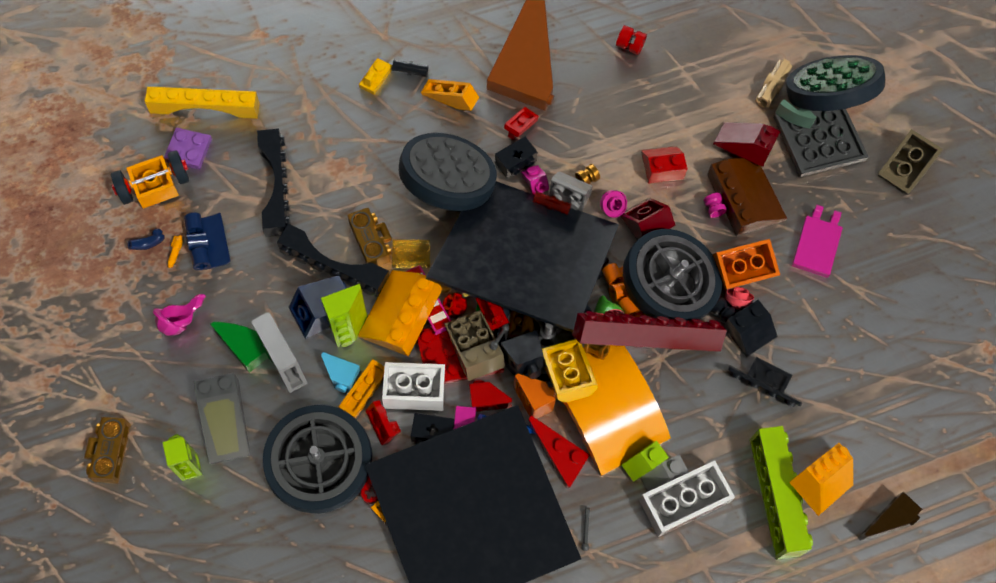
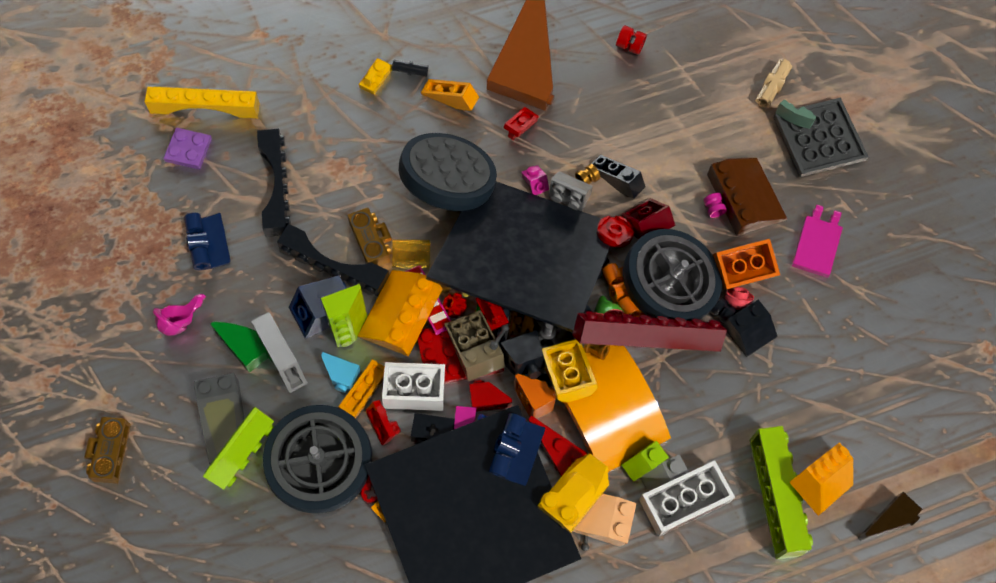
light orange brick [111,150,189,209] -> none
dark blue arm [127,229,165,250] -> none
lime piece [162,434,203,481] -> none
light orange piece [168,235,183,268] -> none
black brick [495,136,538,178] -> none
clear red pin [533,191,572,215] -> none
dark pink plate [600,190,627,218] -> none
red slope [641,146,688,184] -> none
dark red slope [713,122,780,167] -> none
black bracket [728,357,802,407] -> none
wheel [786,55,885,111] -> none
dark tan slope [878,129,943,194] -> none
none -> lime slope [203,407,274,490]
none -> dark blue panel [489,413,545,486]
none -> yellow slope [538,453,610,533]
none -> light nougat slope [562,494,637,546]
none -> black slope [591,155,646,199]
none -> red tile [597,215,634,247]

